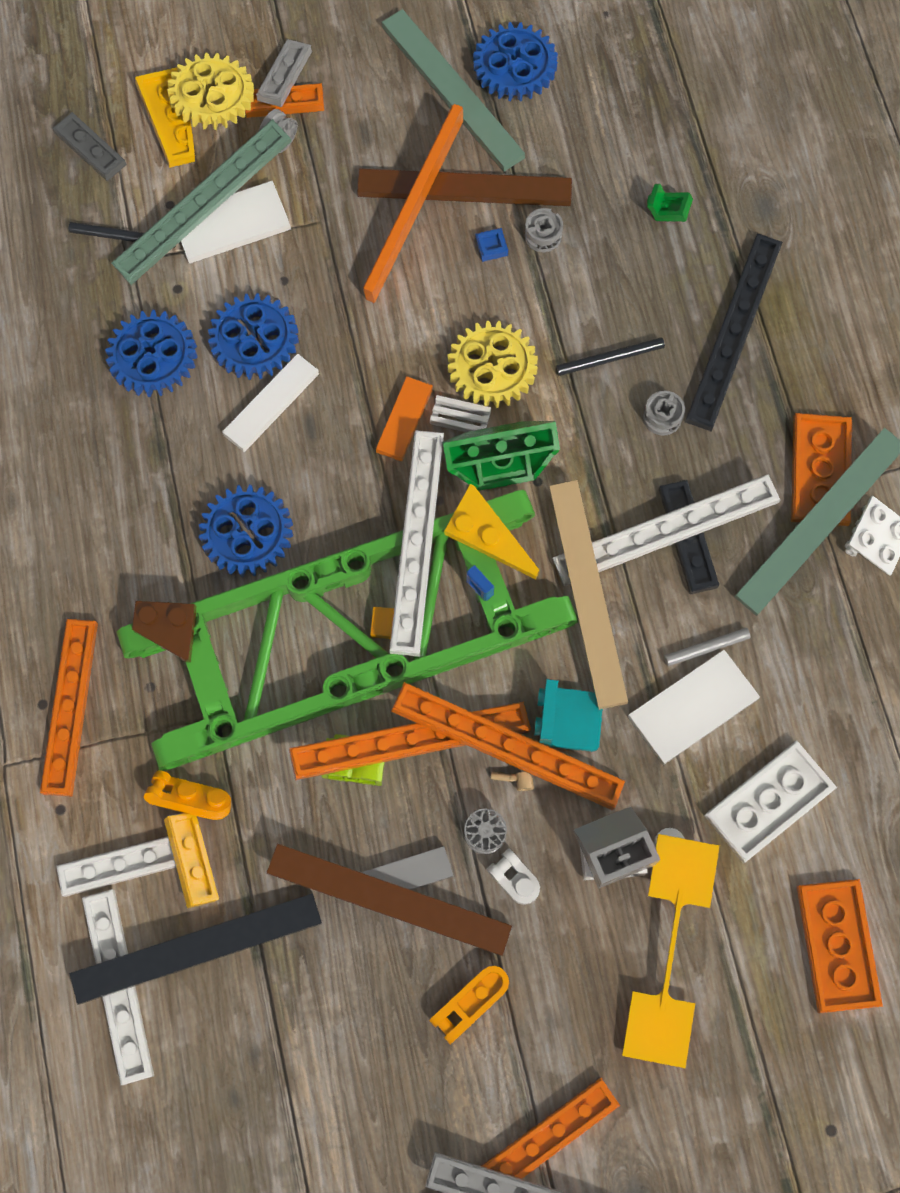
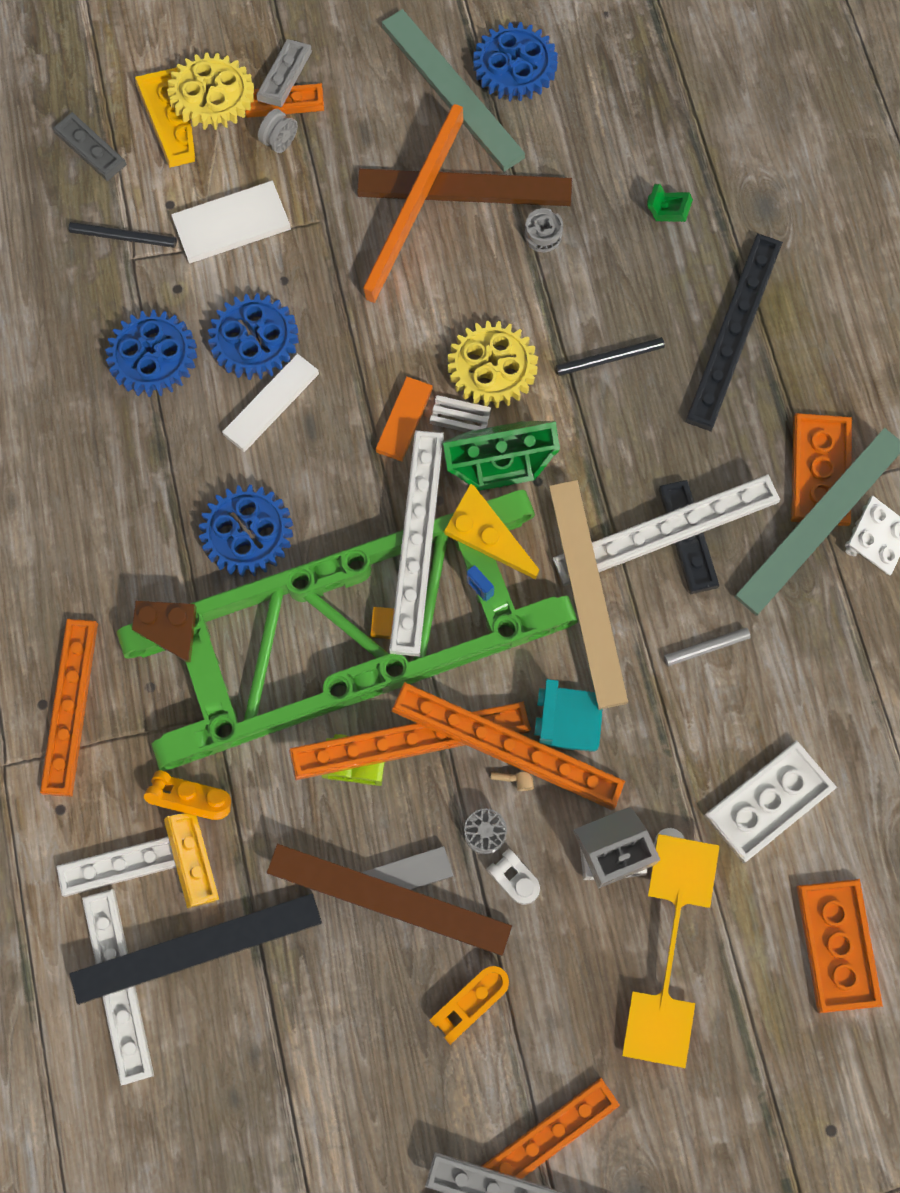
sand green tile [112,119,292,285] -> none
blue tile [475,228,508,262] -> none
white tile [628,650,760,765] -> none
light grey wheel [643,391,685,436] -> none

